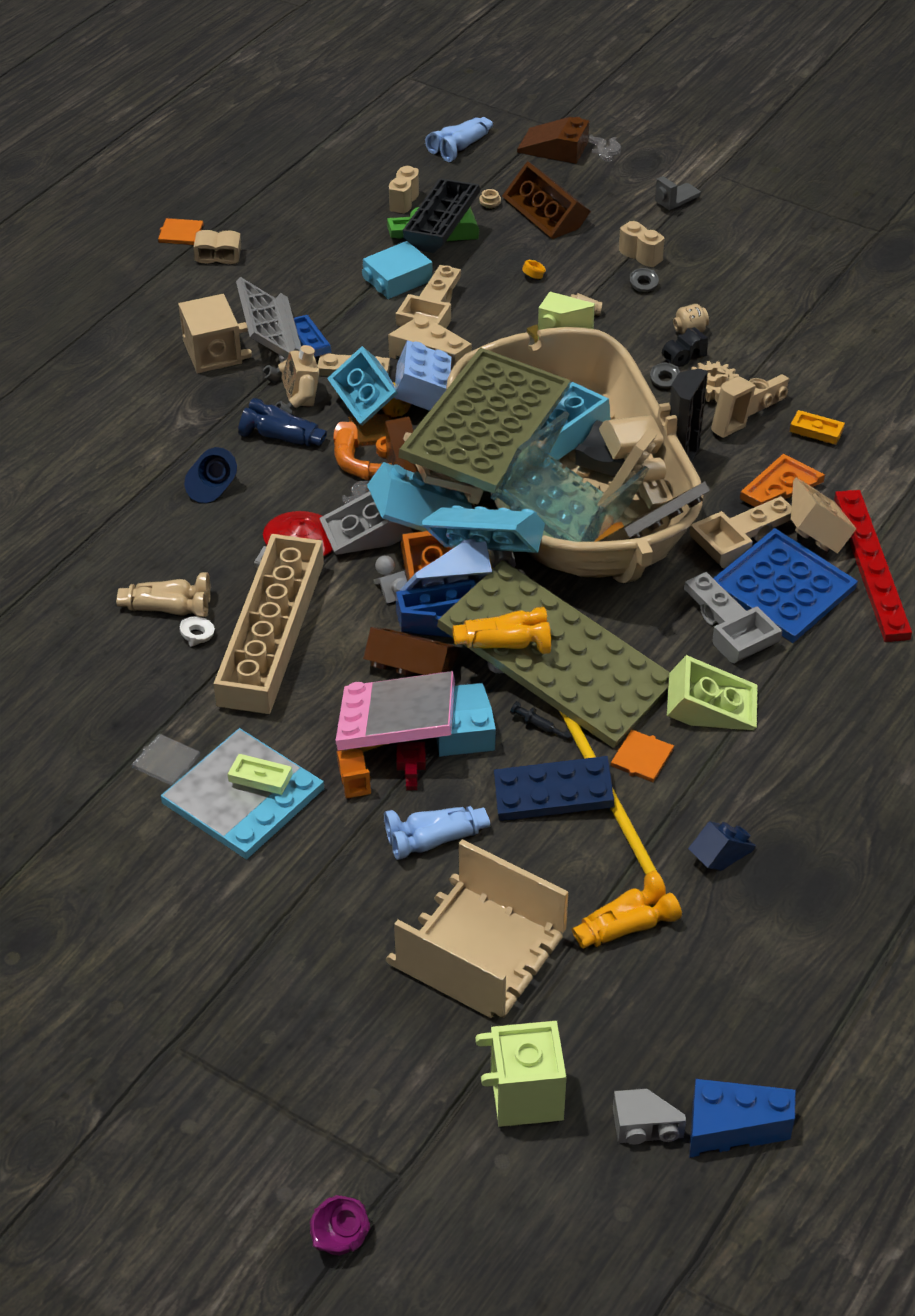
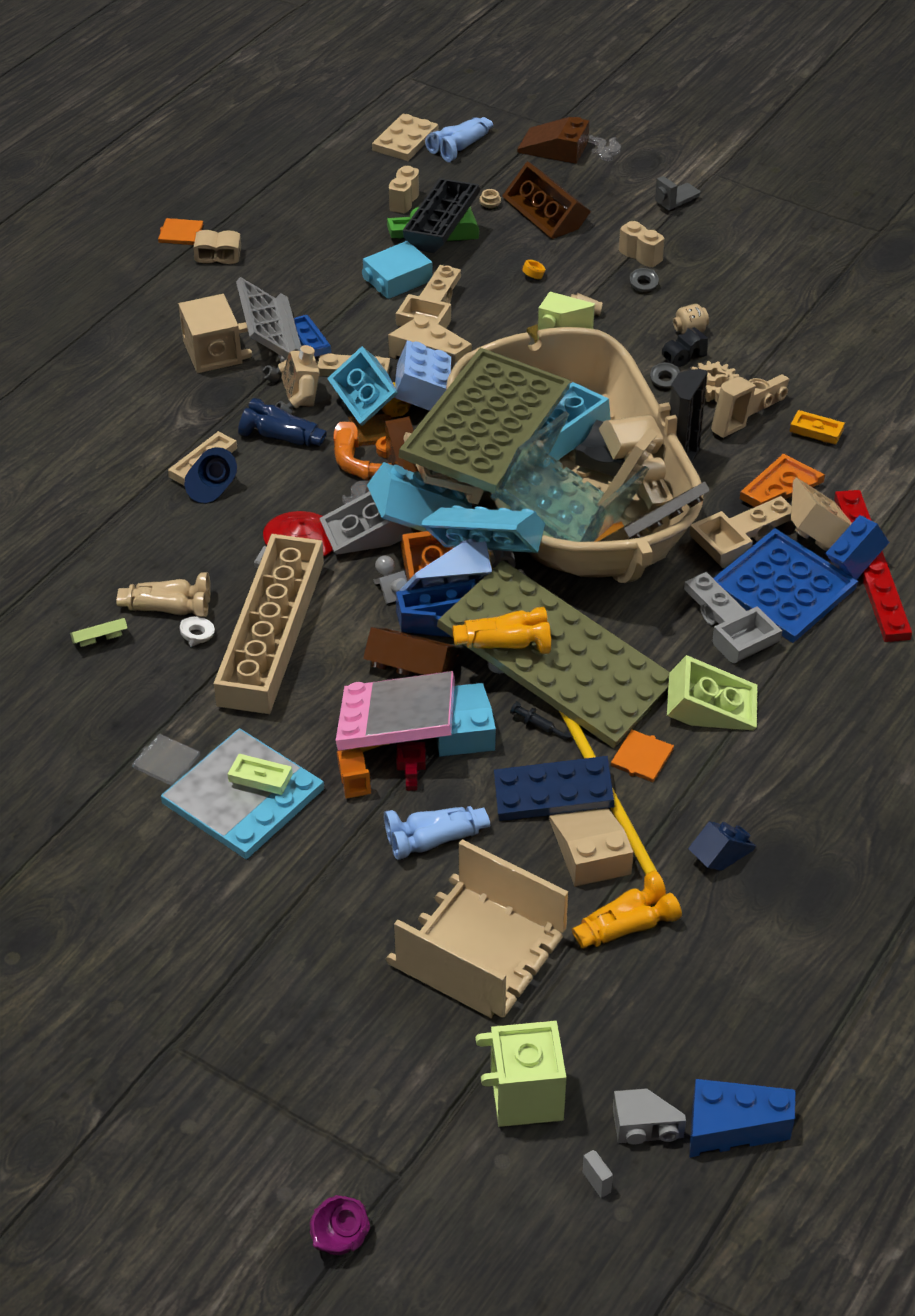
none -> yellowish green plate [70,618,127,647]
none -> tan plate [168,431,237,485]
none -> tan plate [372,114,438,161]
none -> tan slope [549,808,634,886]
none -> light grey tile [582,1150,613,1198]
none -> blue brick [826,515,889,580]

